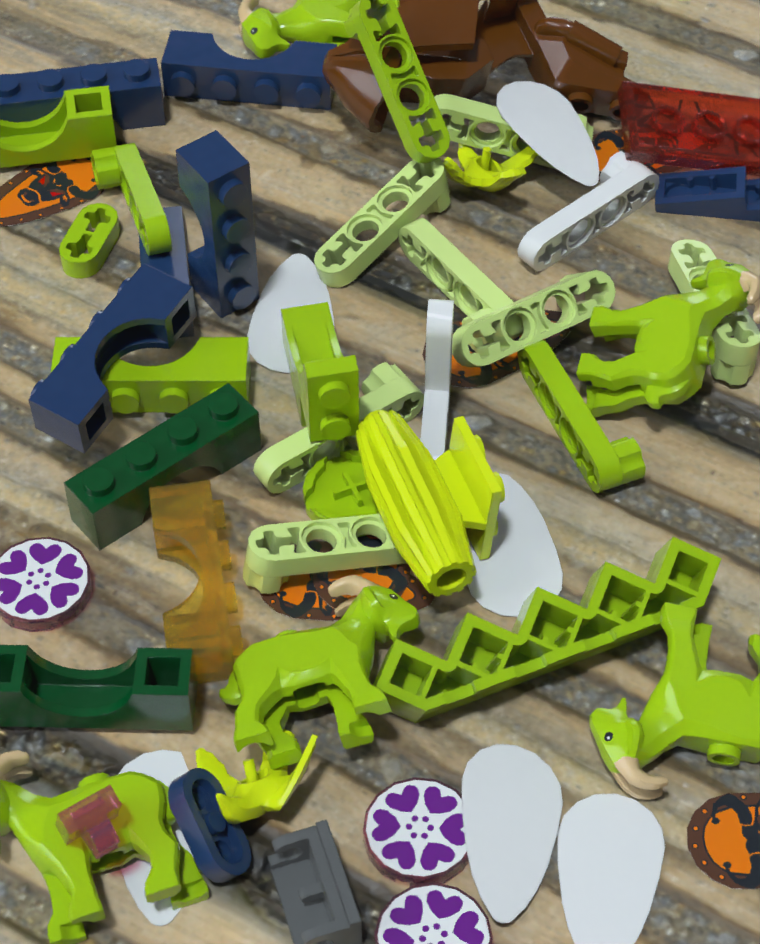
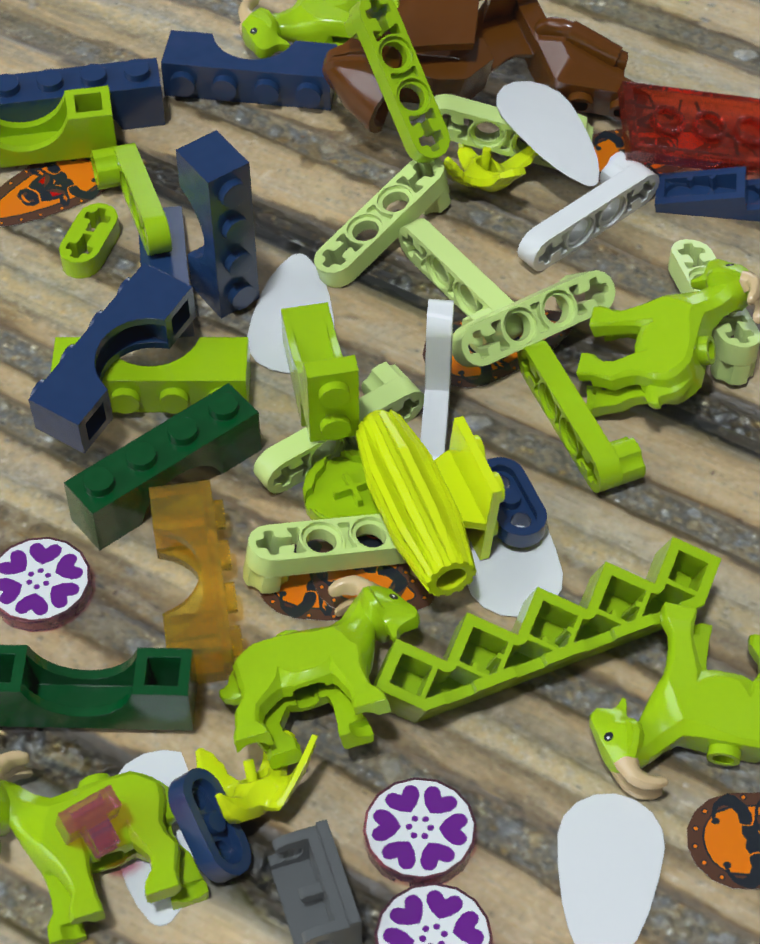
white sticker [462,744,563,923] -> none
none -> dark blue plate [487,457,547,548]

